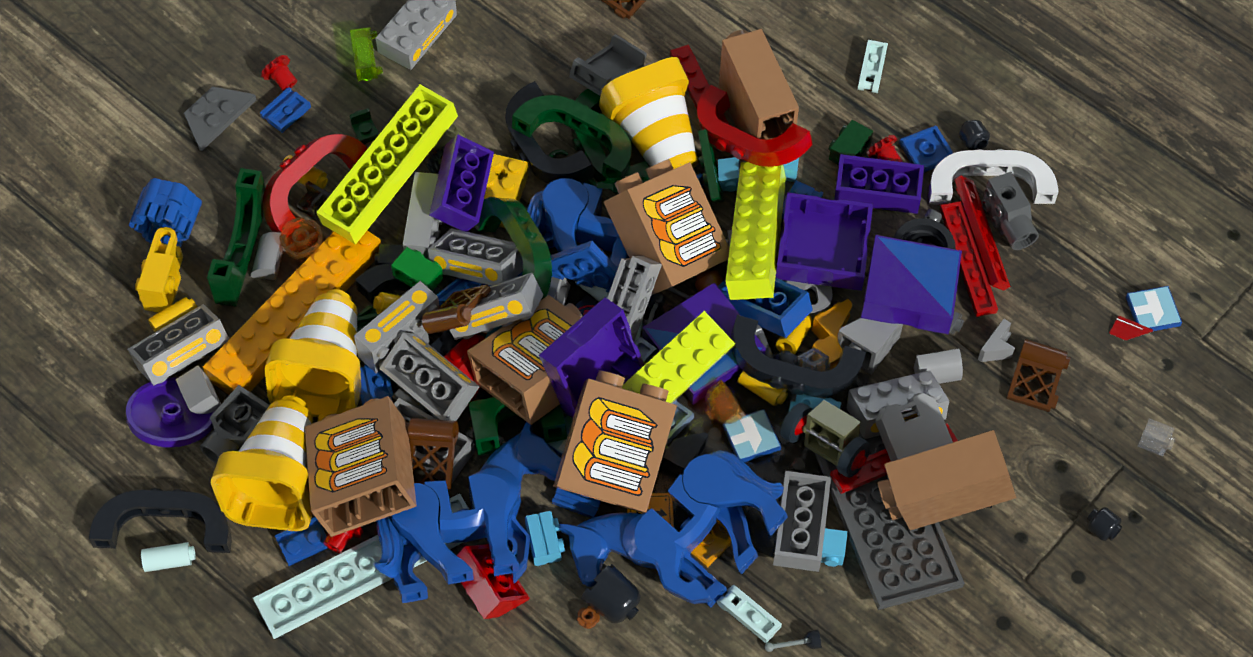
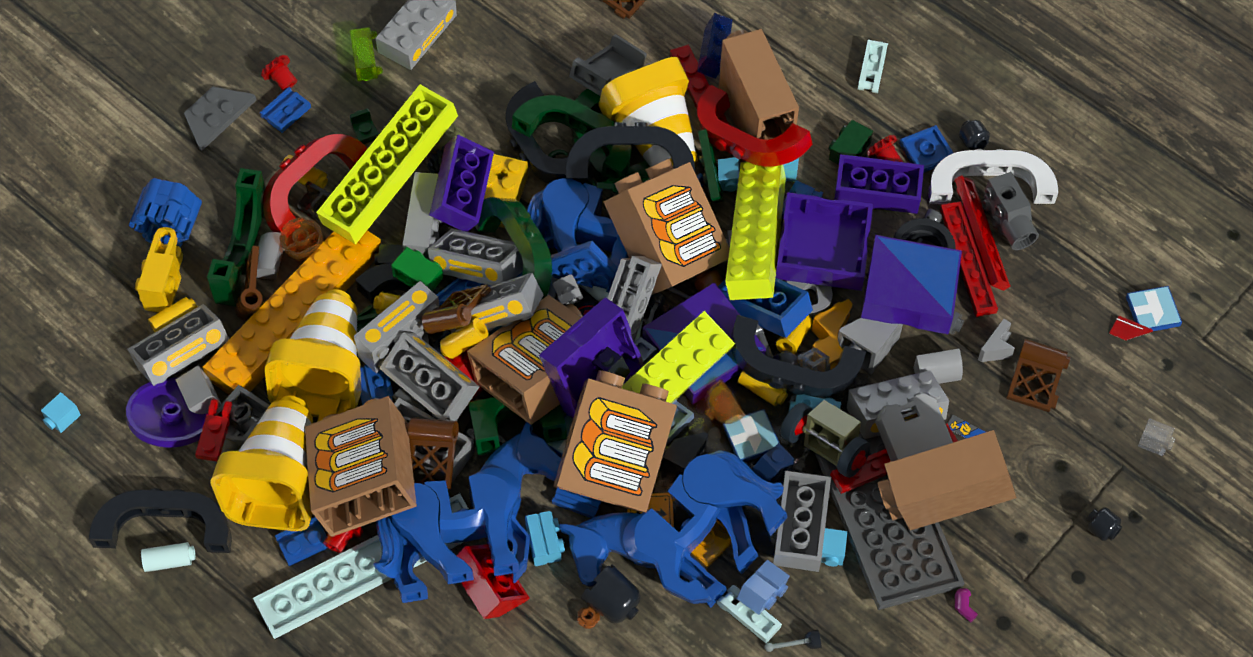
none -> medium azure brick [41,392,80,433]
none -> red hinge [195,399,232,462]
none -> reddish brown piece [235,246,263,321]
none -> yellow brick [440,318,488,359]
none -> light grey slope [553,274,584,306]
none -> black arch [566,122,695,179]
none -> black brick [592,346,631,378]
none -> clear blue brick [697,13,733,79]
none -> medium blue piece [737,560,790,615]
none -> dark blue slope [752,443,794,483]
none -> sticker [947,415,986,438]
none -> magenta arm [955,588,978,623]

